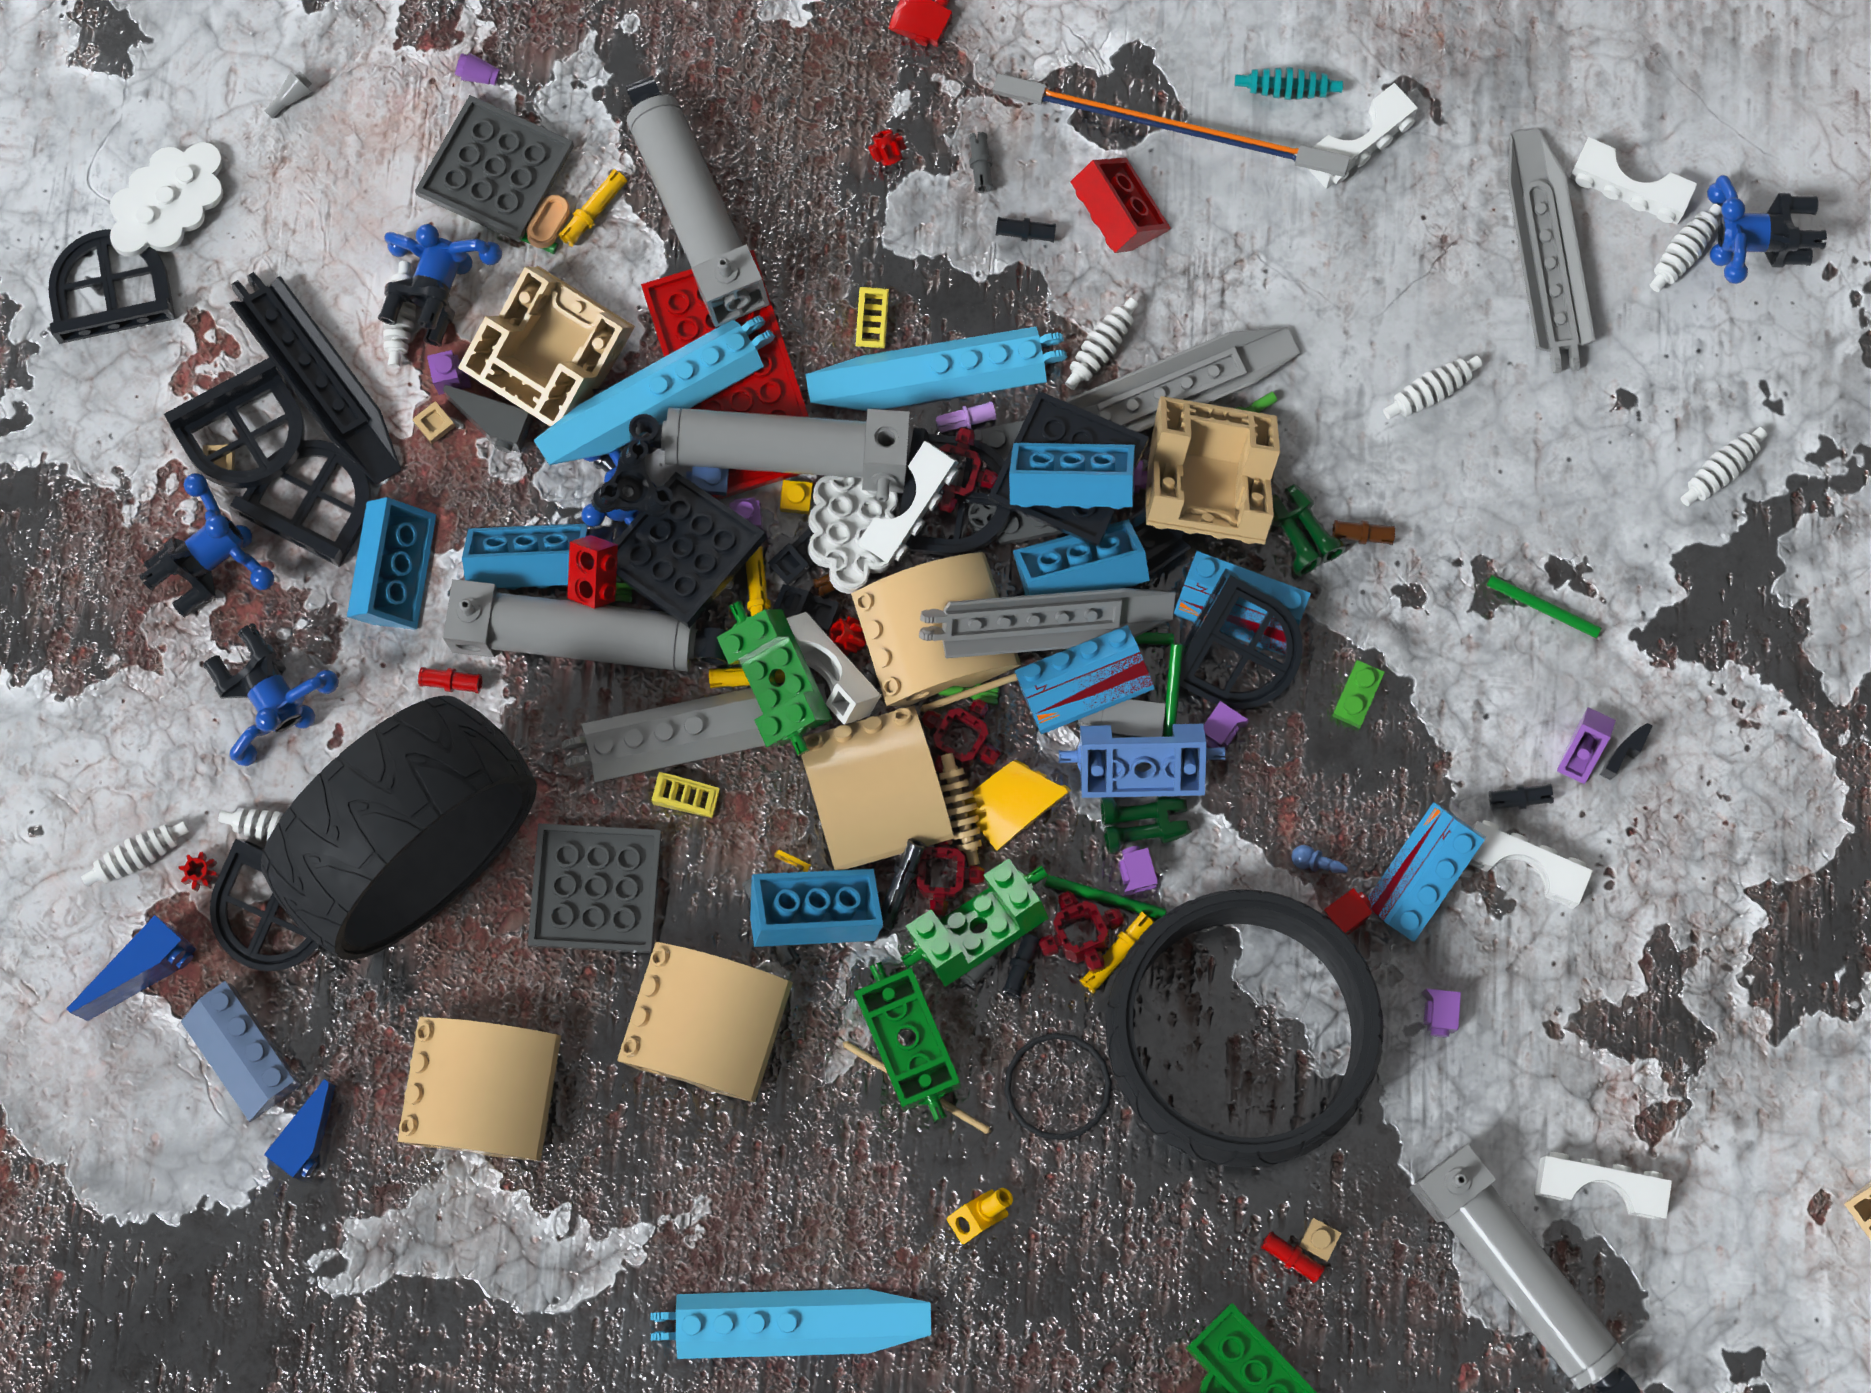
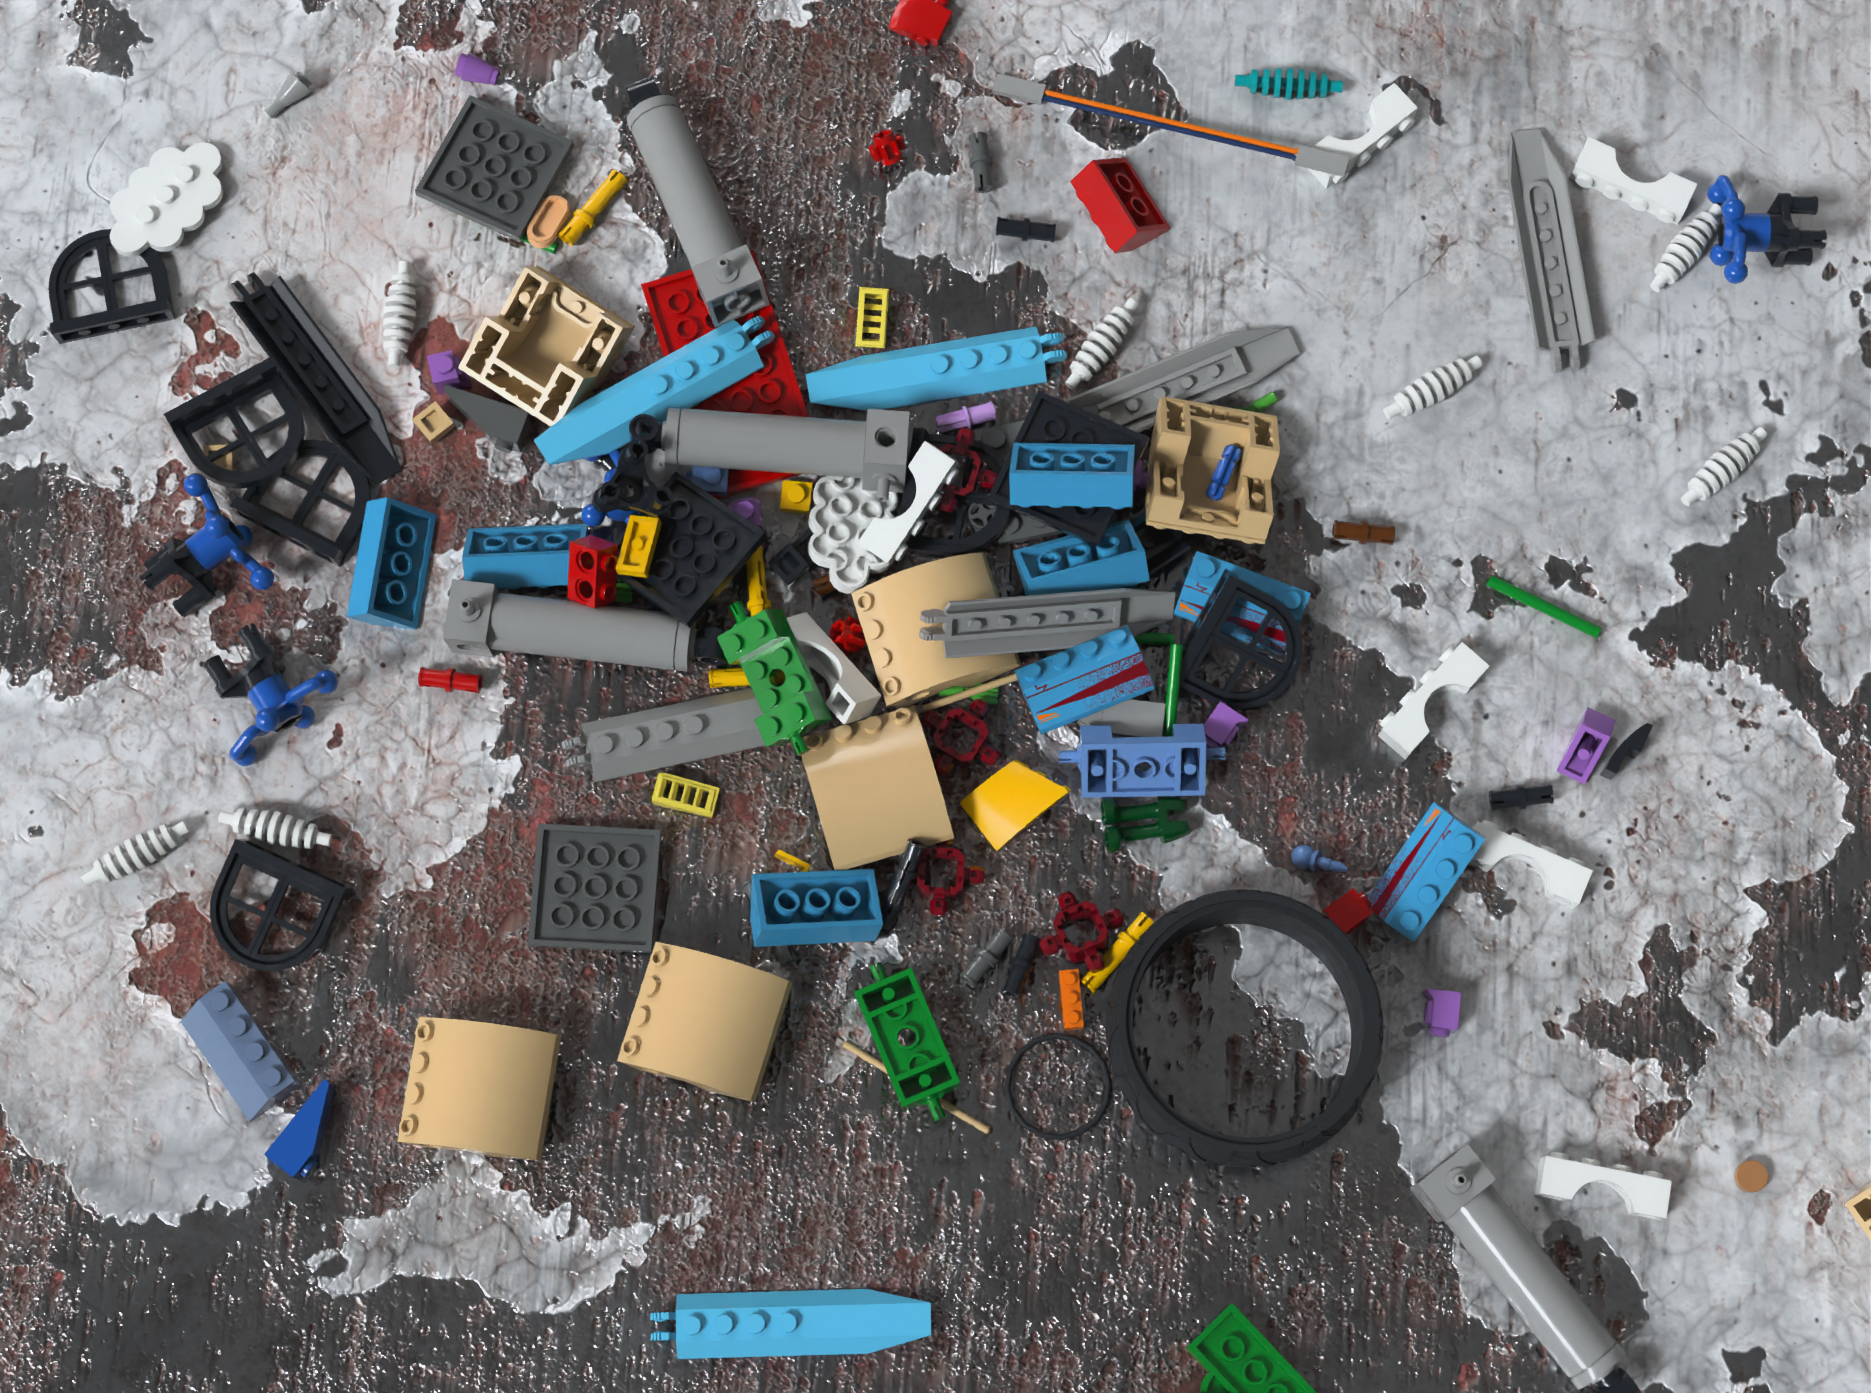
blue slope [66,915,196,1021] -> none
red gear [179,852,219,892] -> none
black tyre [261,695,537,960] -> none
wheel [378,224,502,347] -> none
black slope [773,584,843,633] -> none
brick [900,858,1049,987] -> none
tan piece [939,753,982,866] -> none
yellow bracket [947,1188,1013,1244] -> none
green bar [1045,875,1166,919] -> none
medium lavender window [1118,846,1158,896] -> none
red pin [1261,1231,1325,1284] -> none
dark green piece [1271,484,1346,576] -> none
tan plate [1299,1218,1341,1262] -> none
bright green plate [1332,660,1385,729] -> none
none -> yellow plate [615,515,662,578]
none -> orange piece [1059,969,1084,1031]
none -> blue axle [1206,444,1242,501]
none -> white arch [1378,642,1490,760]
none -> medium nougat tile [1734,1160,1768,1193]

